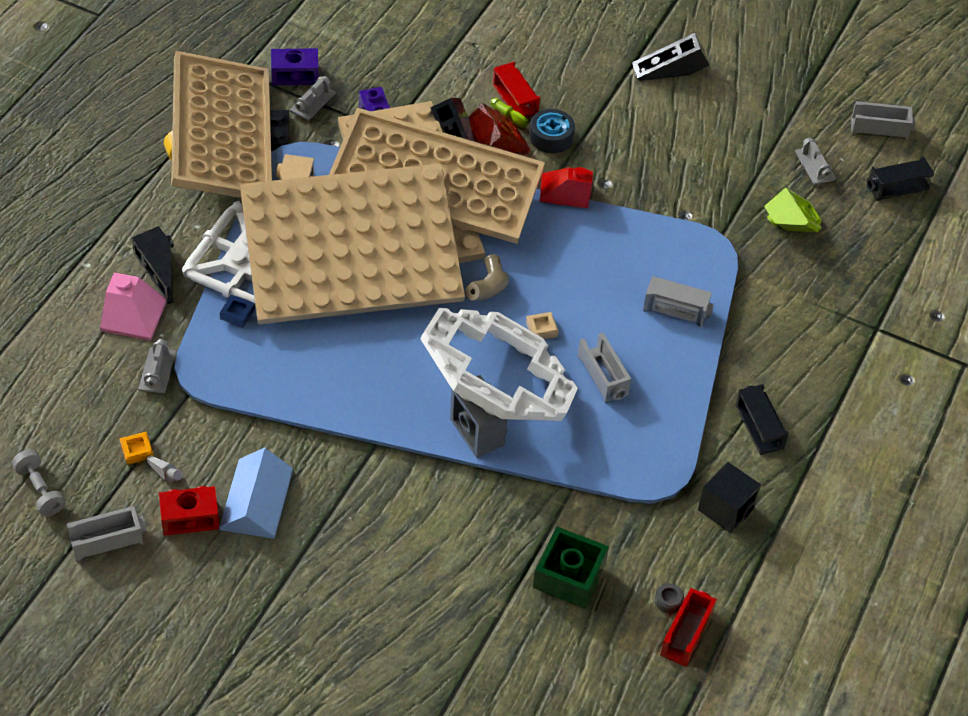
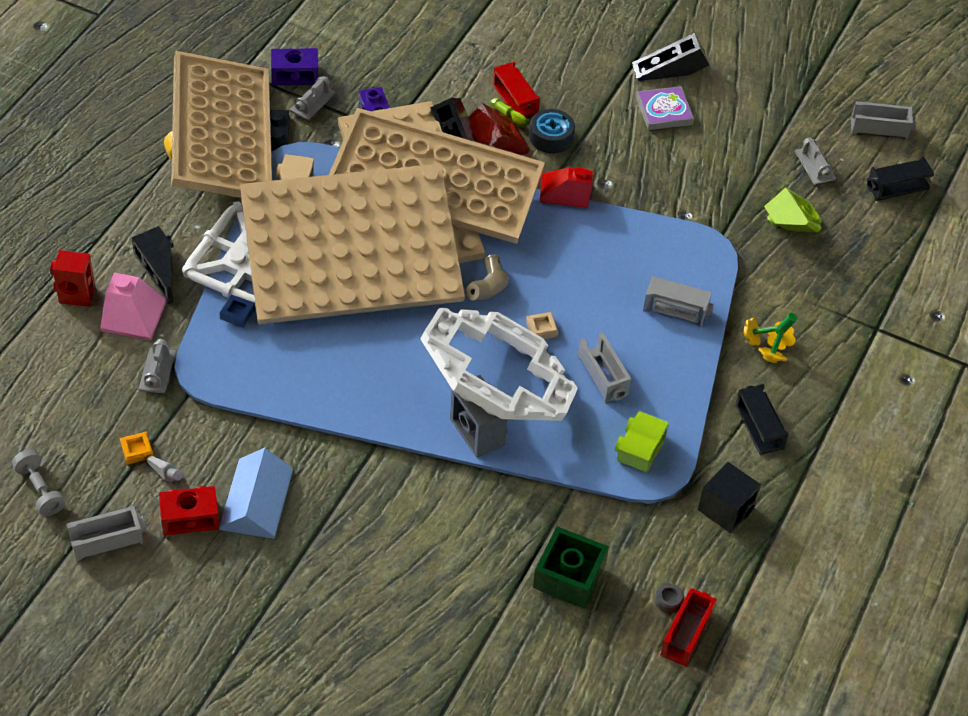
none -> red brick [50,250,96,307]
none -> lime brick [615,411,669,473]
none -> tile [636,86,694,130]
none -> yellow plant [744,313,797,363]

